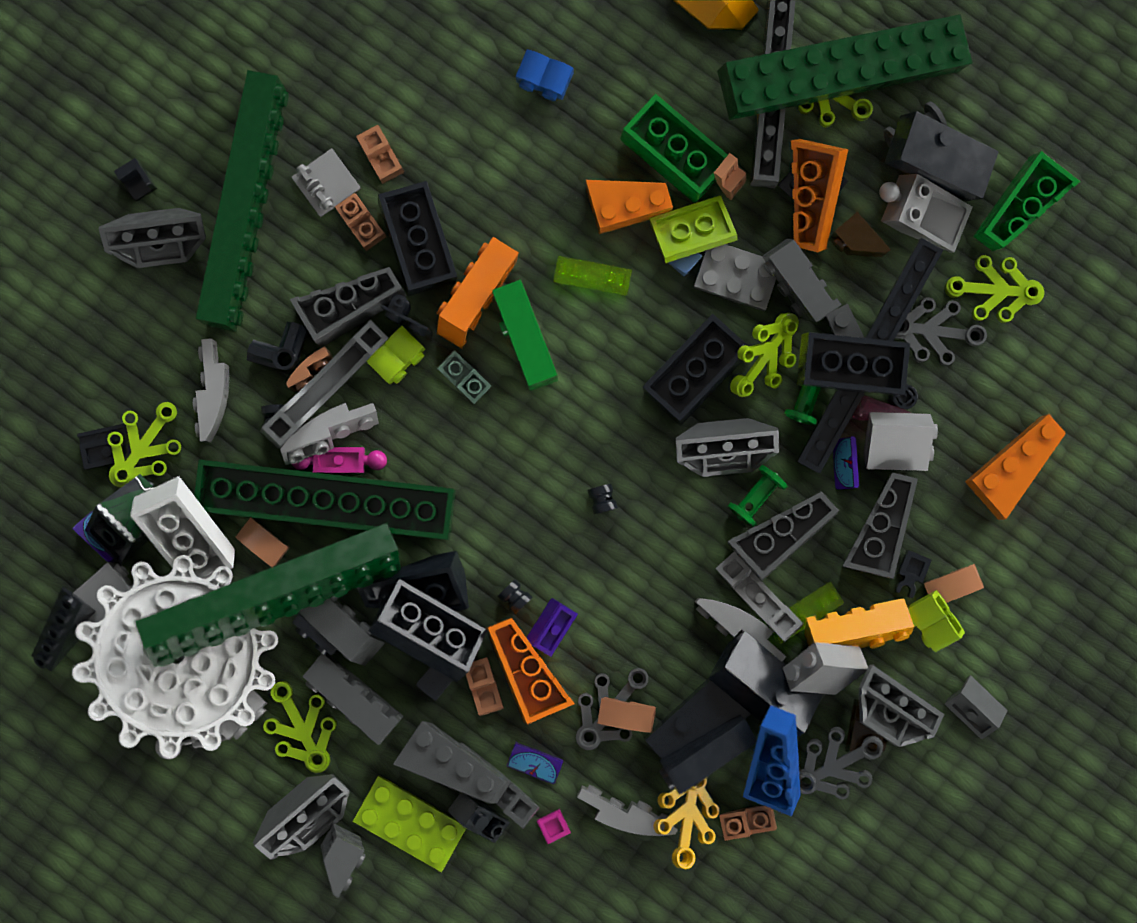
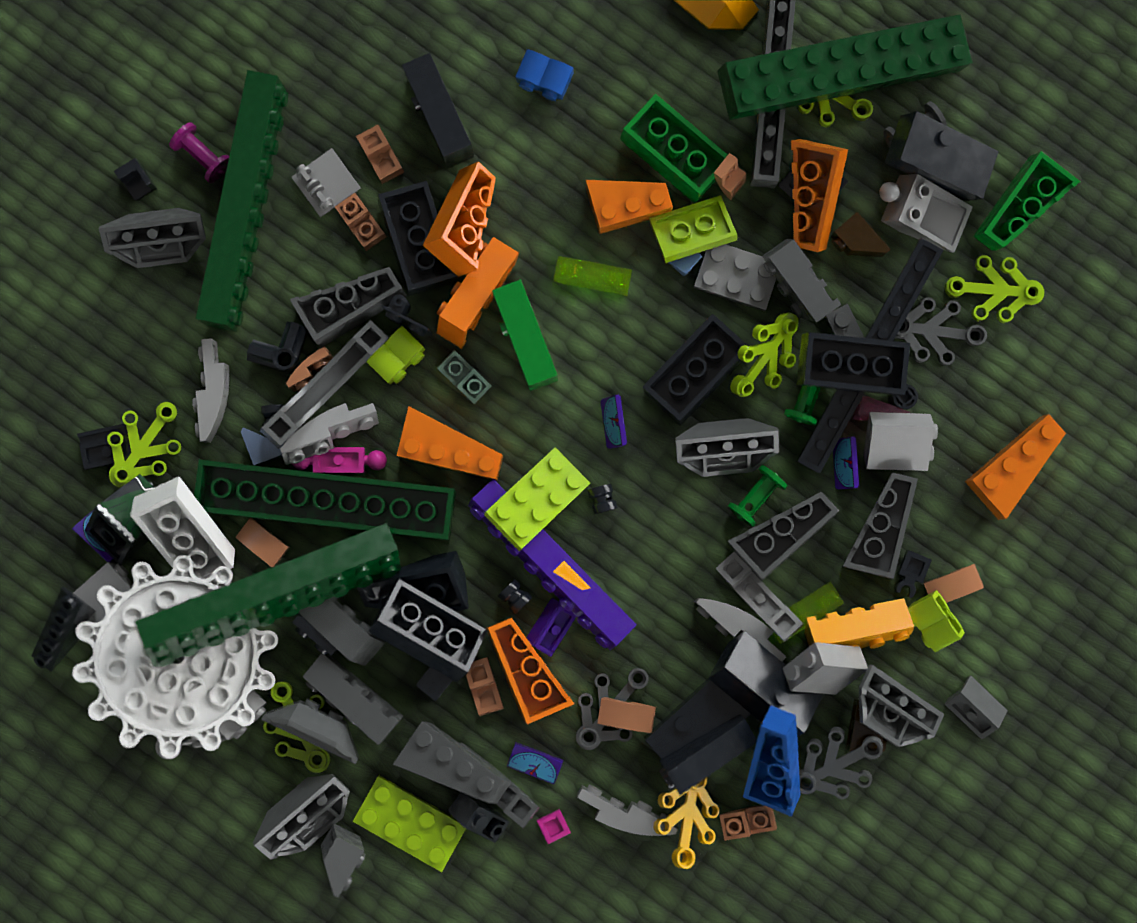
none -> magenta hose [169,122,229,183]
none -> sand blue slope [241,428,283,466]
none -> dark grey wedge [261,699,359,764]
none -> orange wedge [397,407,503,481]
none -> black brick [402,53,474,169]
none -> orange wedge [423,161,496,277]
none -> dark purple brick [468,479,637,650]
none -> lime plate [484,447,590,551]
none -> slope [601,394,627,449]

